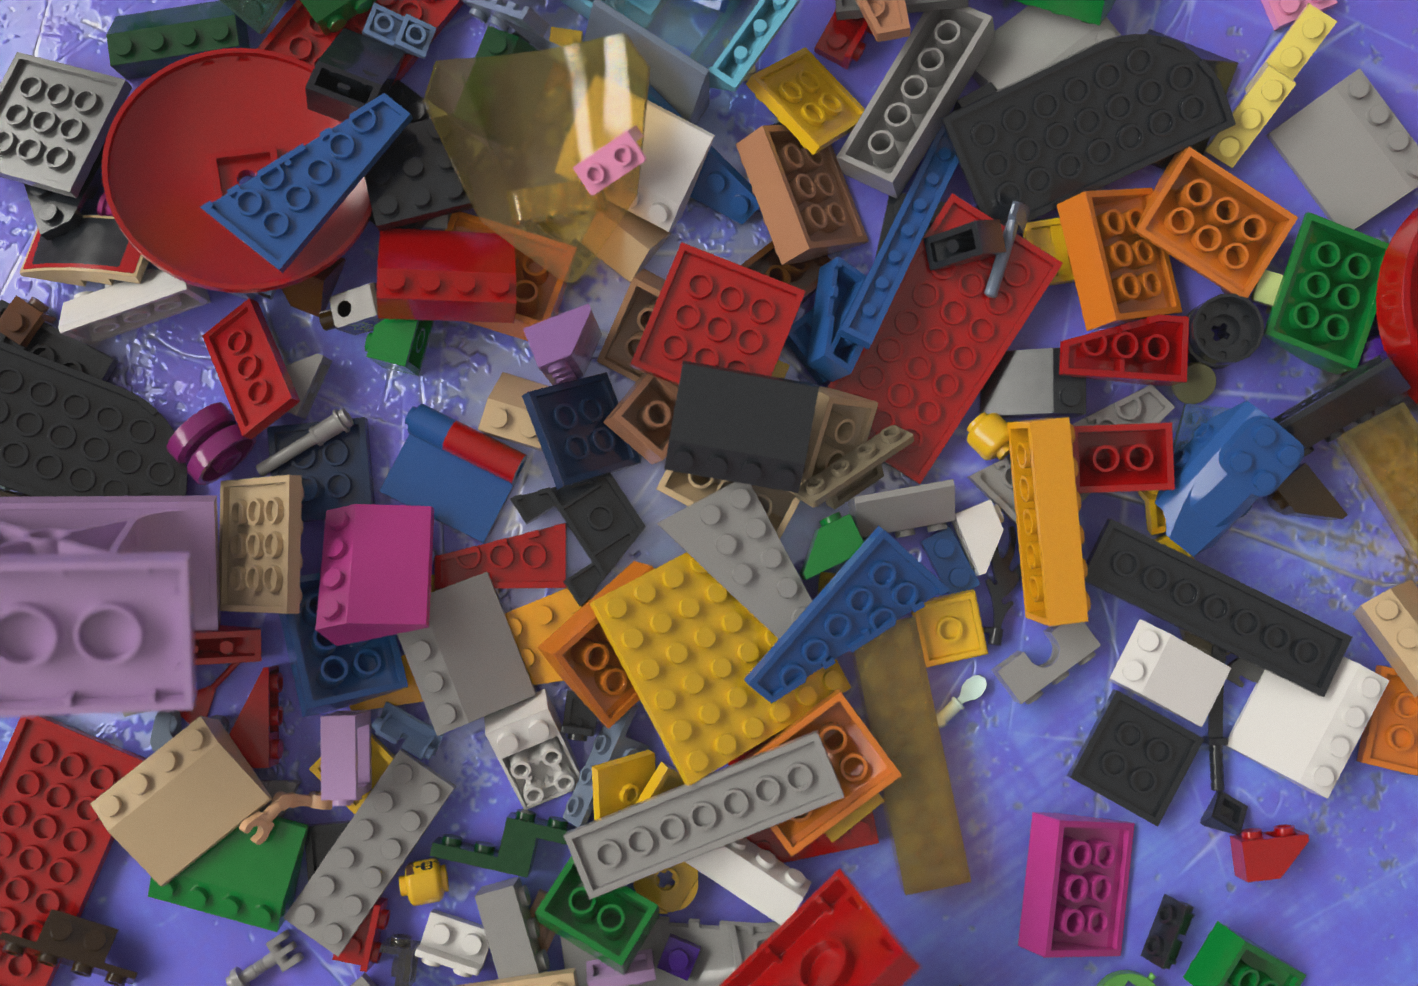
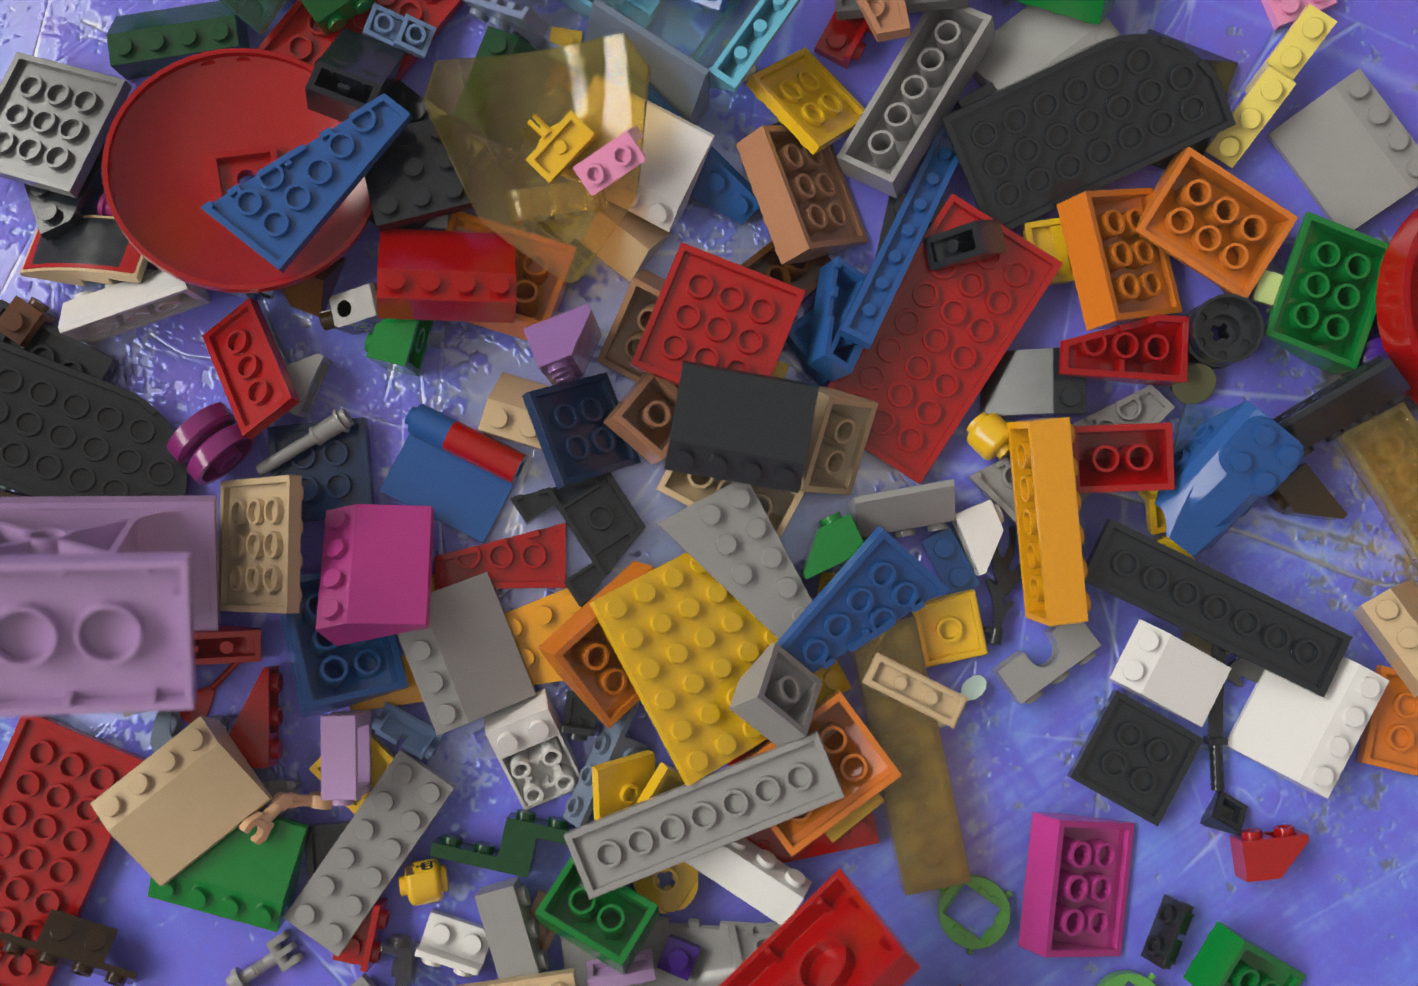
dark tan bracket [794,425,914,510] -> none
sand blue piece [984,201,1031,298] -> none
none -> yellow plate [525,110,597,184]
none -> light grey slope [729,642,822,746]
none -> tan tile [862,652,969,728]
none -> bright green piece [937,874,1013,955]

